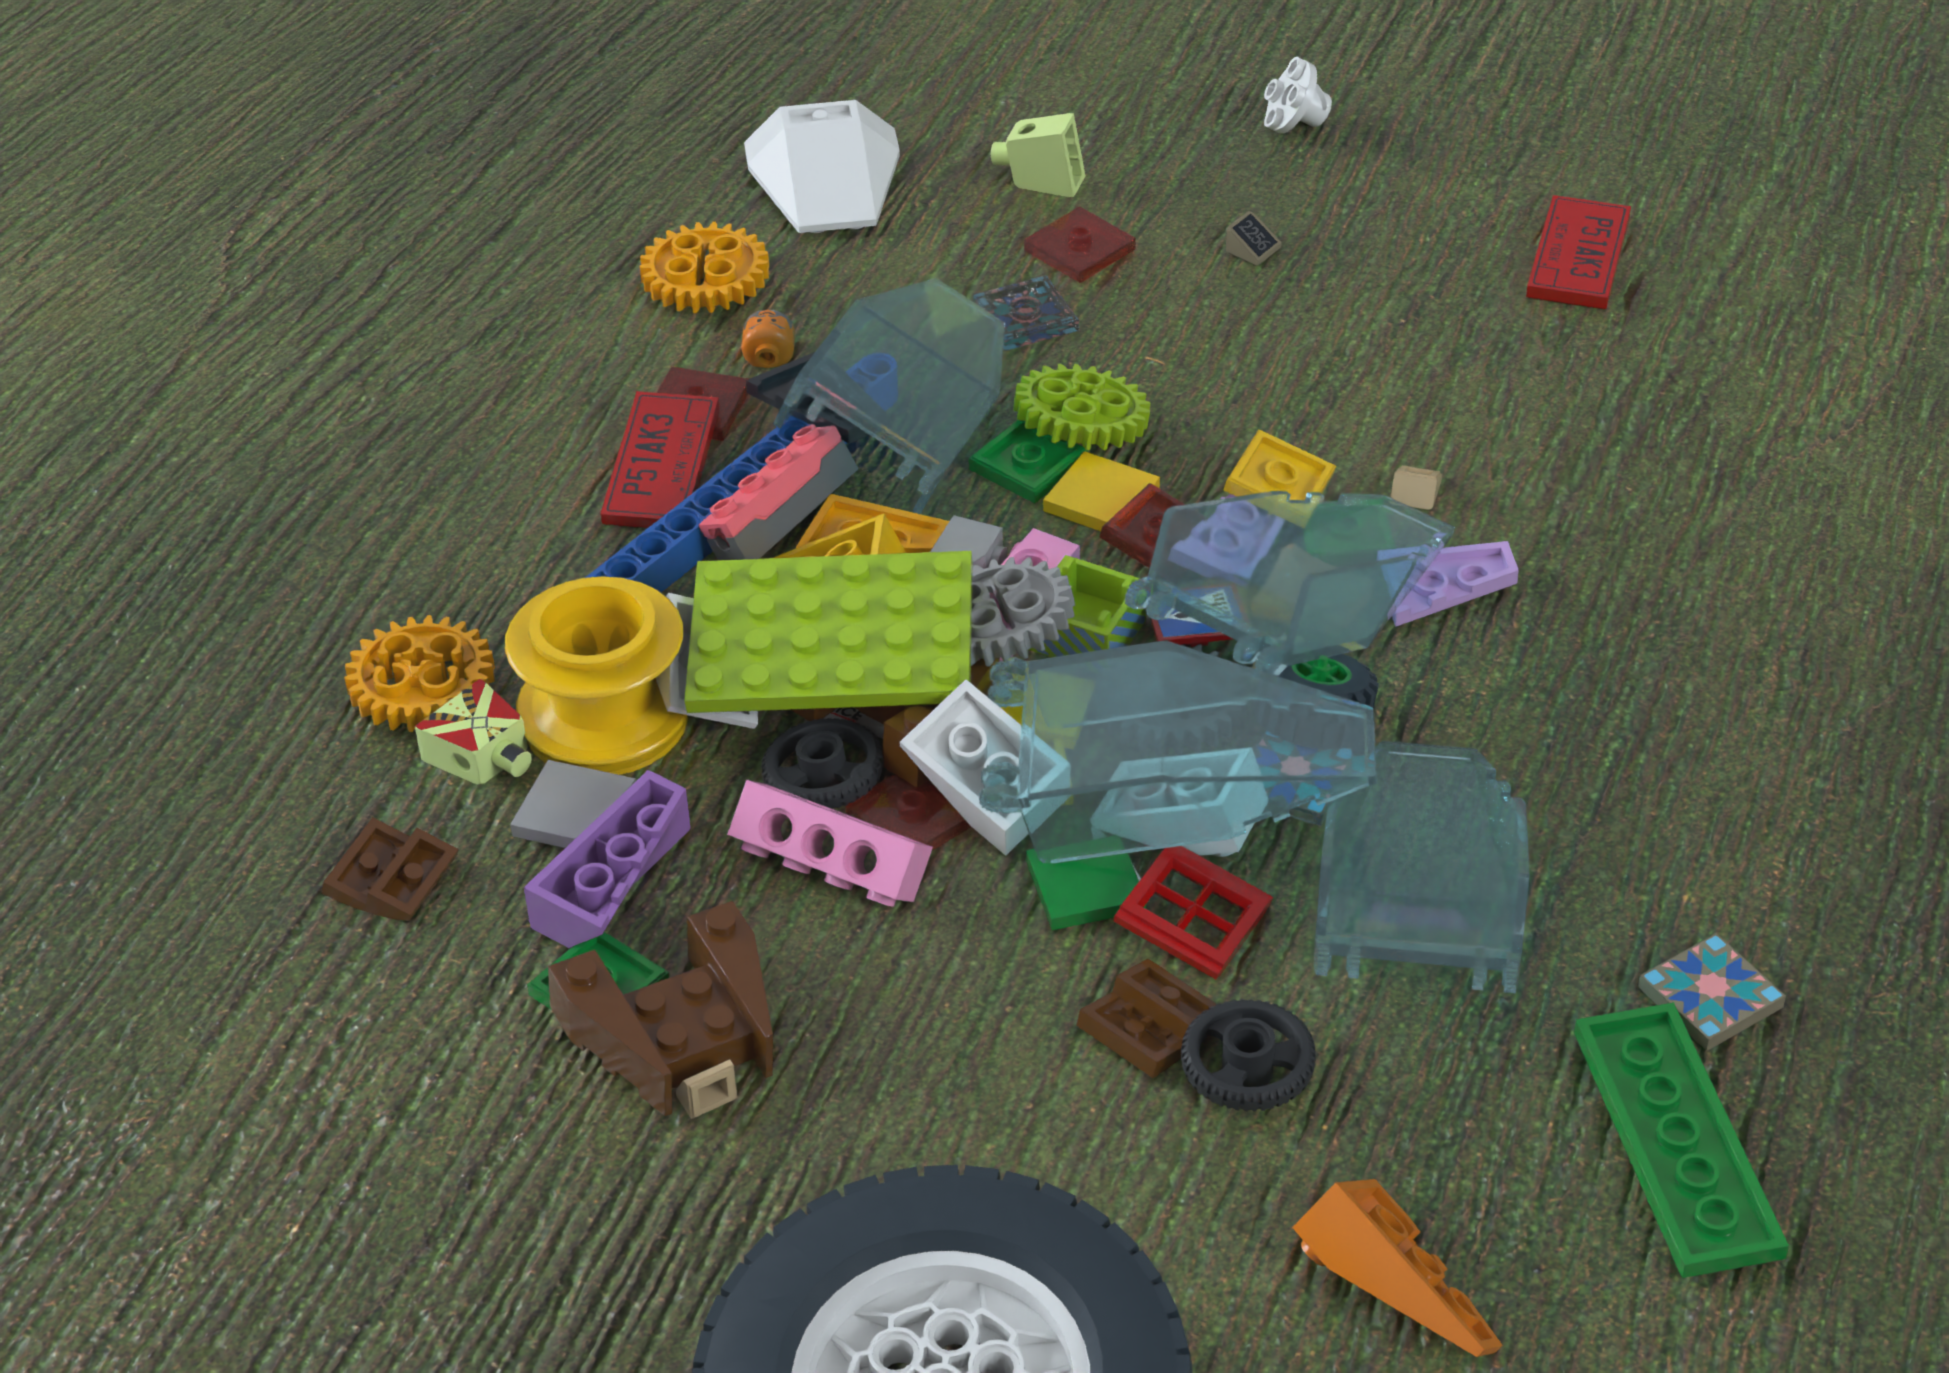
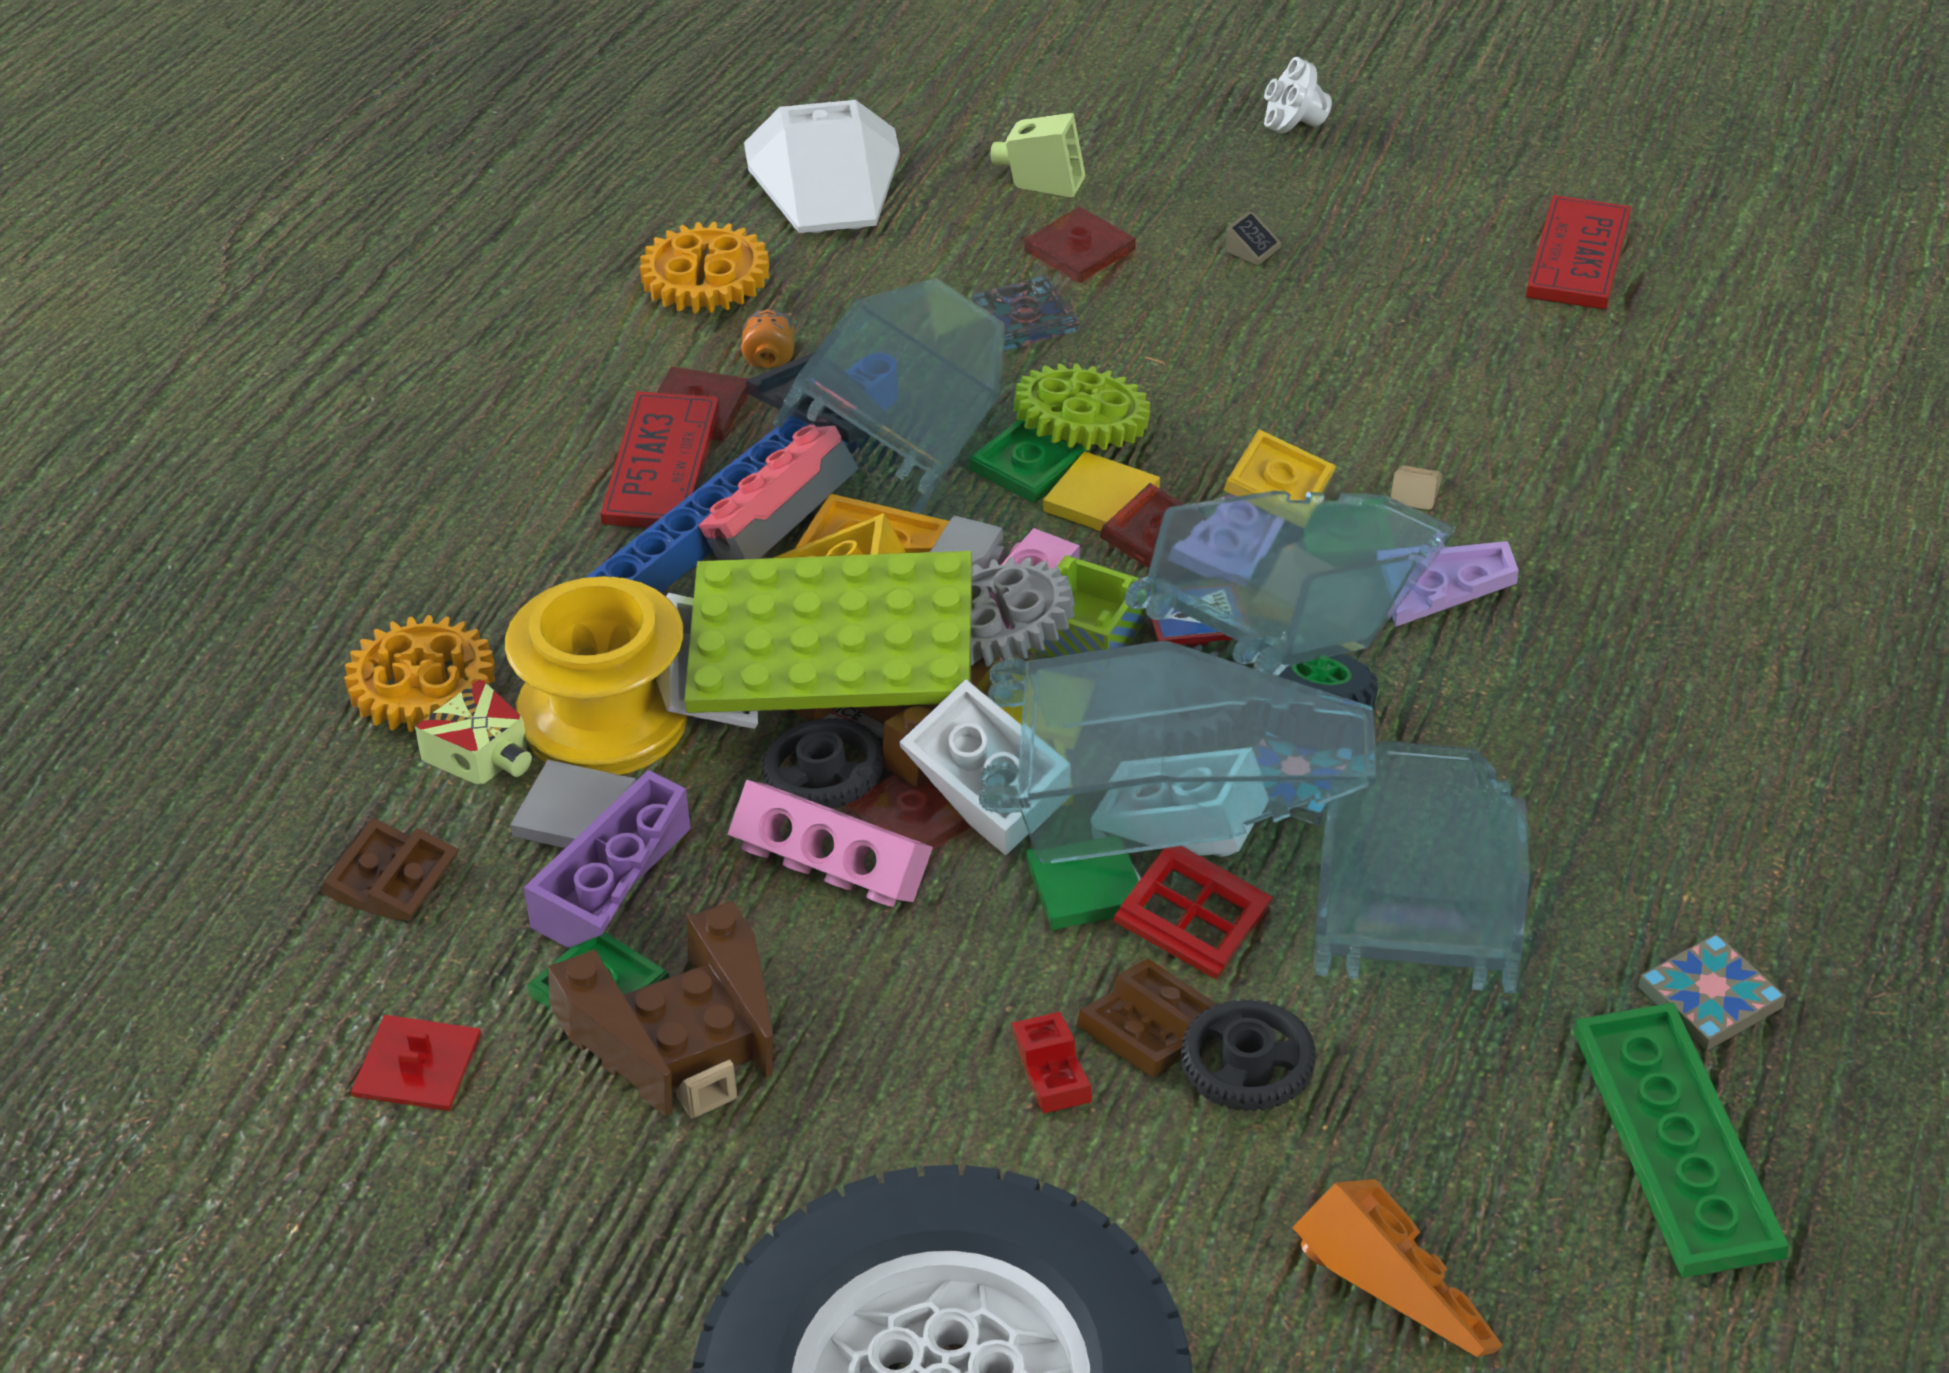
none -> red piece [351,1015,481,1111]
none -> red slope [1012,1012,1092,1114]

